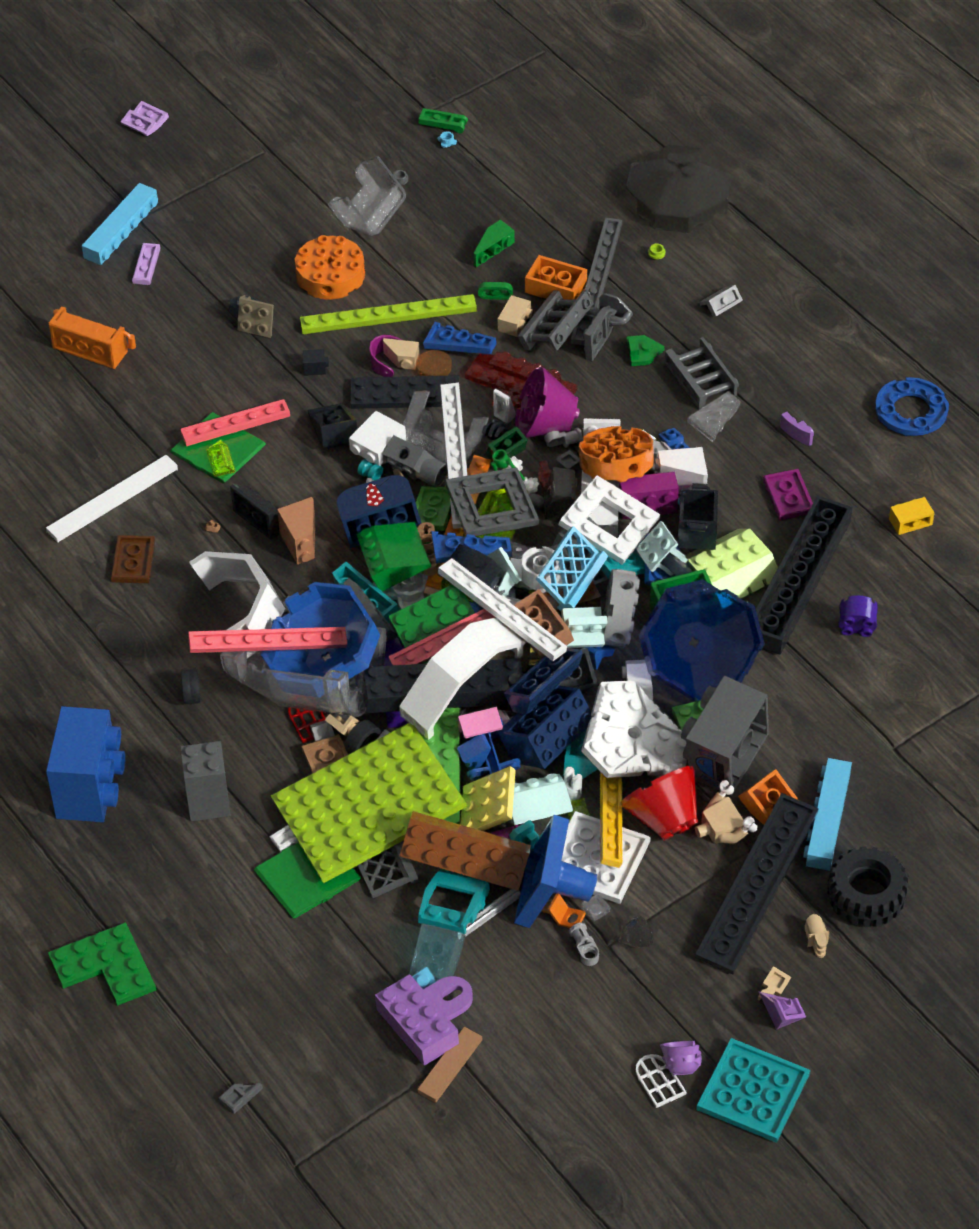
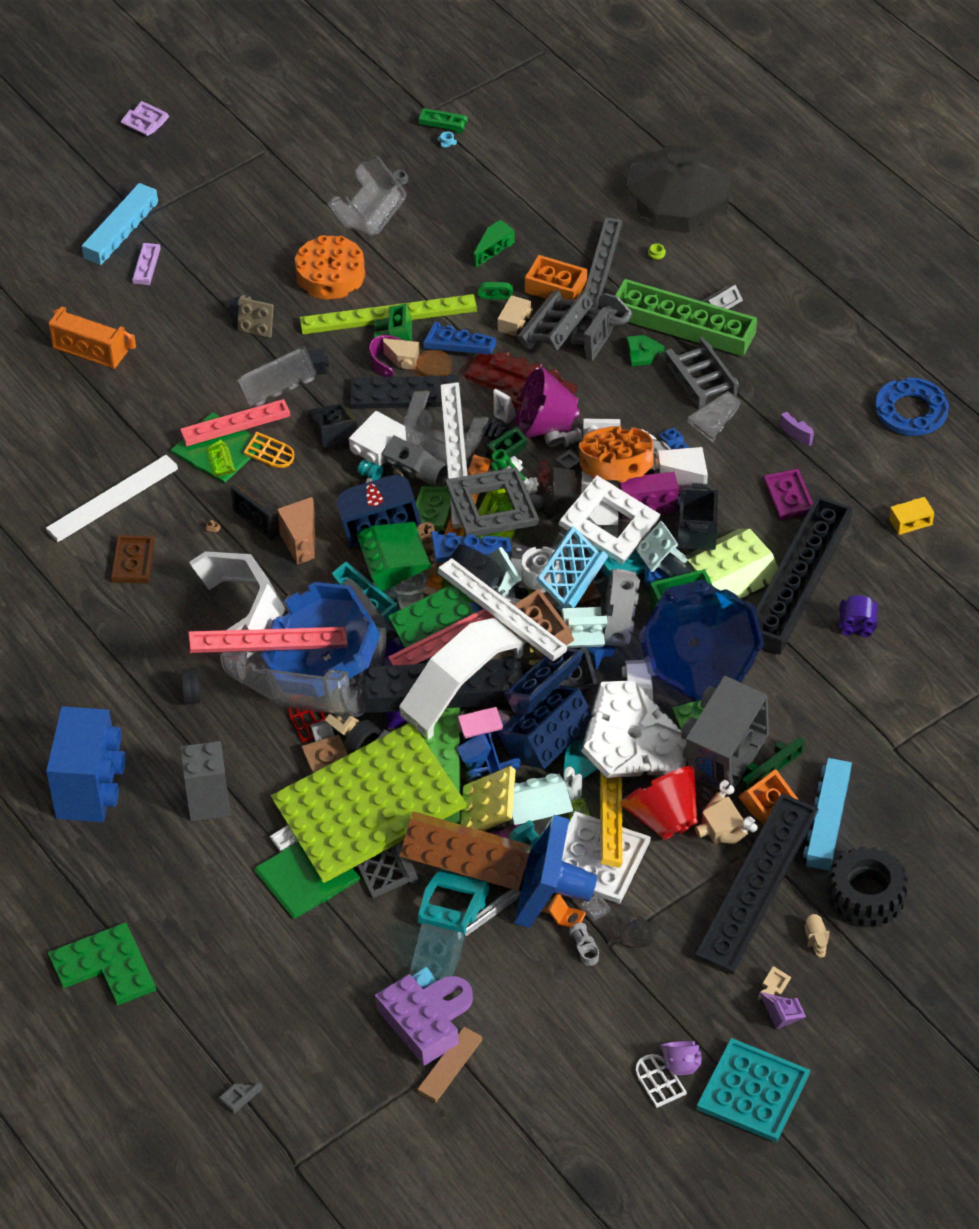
none -> clear windscreen [238,346,317,407]
none -> light orange window [244,432,294,468]
none -> green brick [374,303,412,341]
none -> bright green brick [615,279,757,357]
none -> dark green hinge [741,737,805,792]

